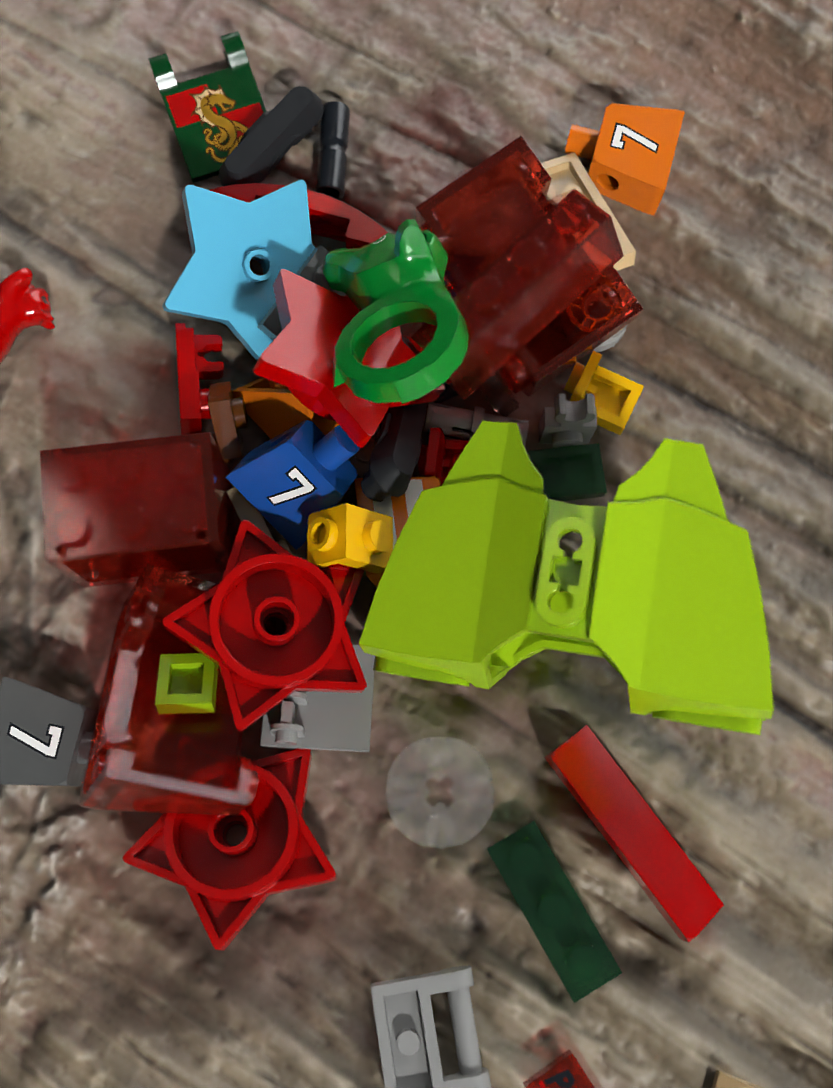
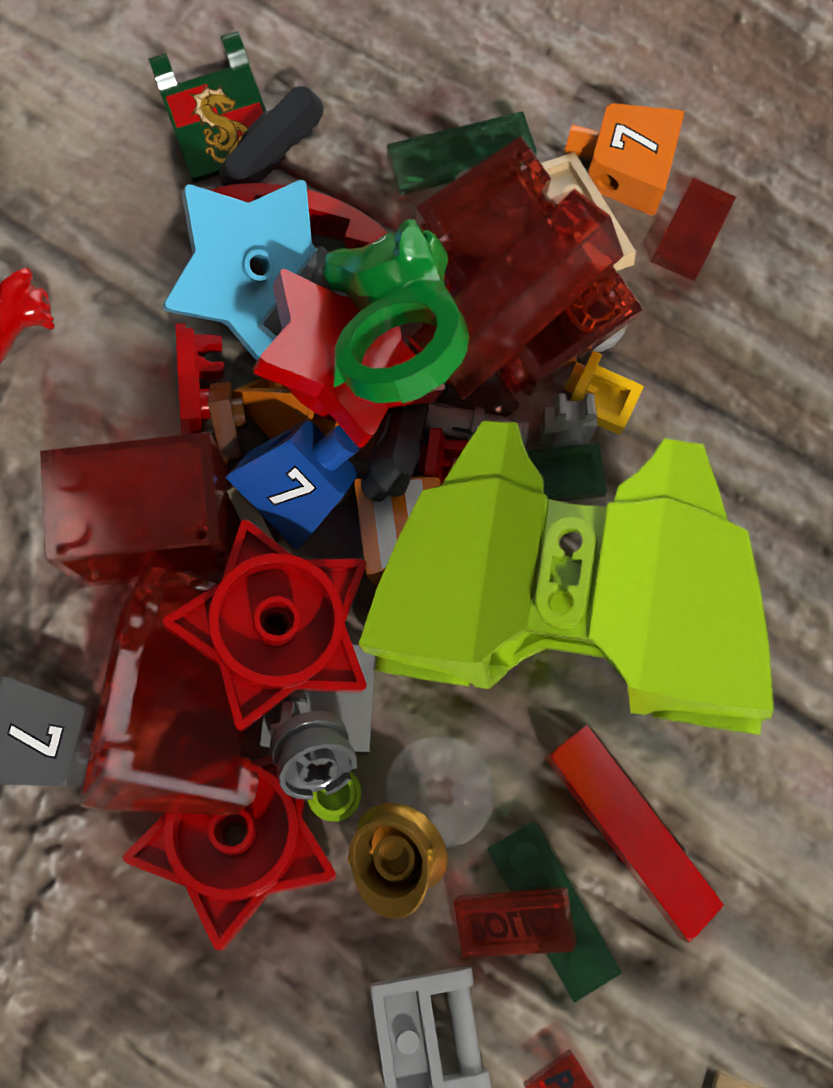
lime plate [155,653,218,714] -> none
yellow bracket [307,503,393,573] -> none
black piece [316,101,350,200] -> none
none -> dark grey wheel [270,711,357,799]
none -> lime plate [308,771,362,822]
none -> pearl gold piece [347,802,448,919]
none -> clear green plate [387,111,537,196]
none -> clear red tile [453,887,576,958]
none -> clear red tile [651,178,736,282]

